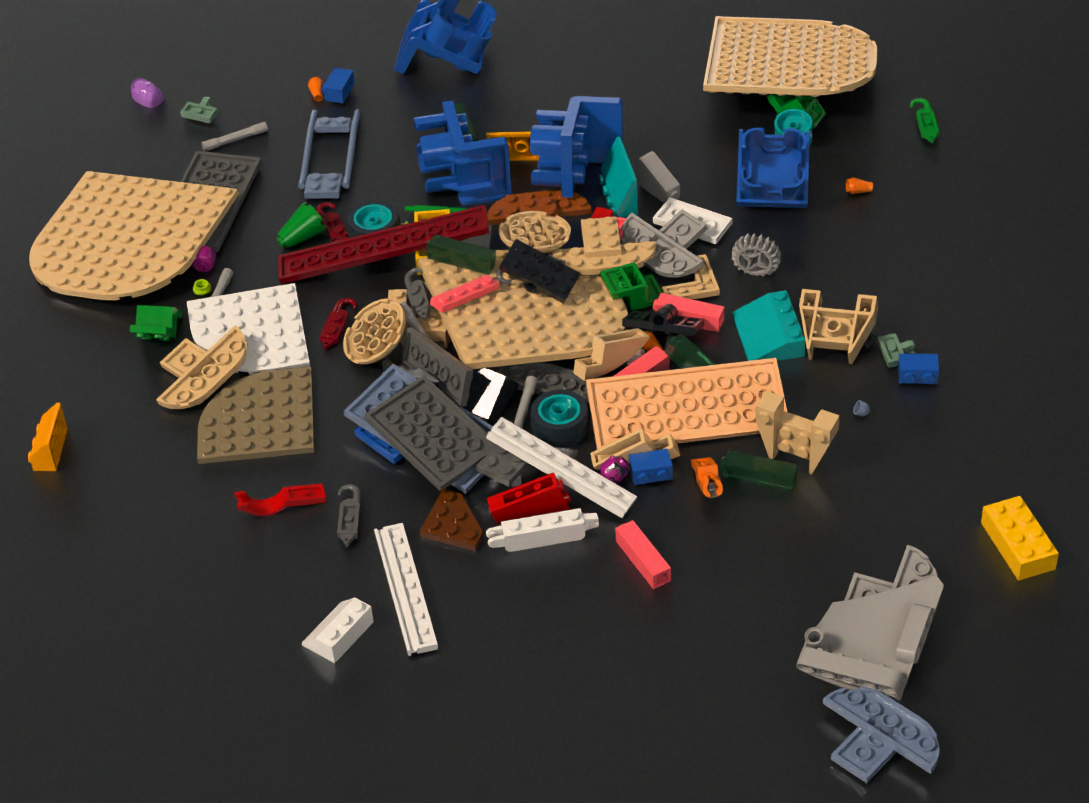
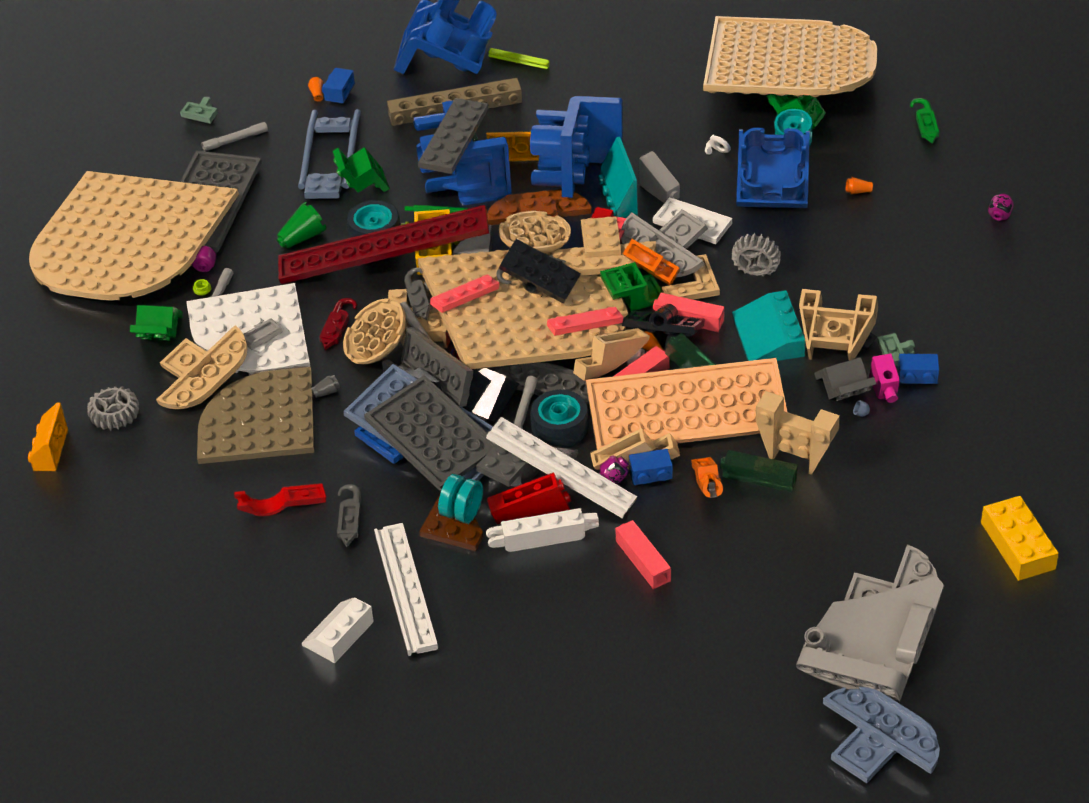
medium lavender piece [131,78,164,108] -> none
dark red plate [316,202,349,242] -> none
clear green brick [426,235,496,275] -> none
none -> light grey gear [87,386,139,431]
none -> light grey tile [243,318,282,350]
none -> dark grey cone [311,375,341,398]
none -> green bracket [333,147,390,193]
none -> dark tan brick [387,78,522,126]
none -> dark grey plate [418,98,488,174]
none -> teal wheel [438,474,483,524]
none -> lime axle [488,48,550,69]
none -> coral plate [547,307,623,336]
none -> orange slope [623,239,680,285]
none -> white piece [705,134,731,155]
none -> dark grey bracket [814,357,876,401]
none -> dark pink torso [869,353,900,403]
none -> magenta head [988,194,1014,221]

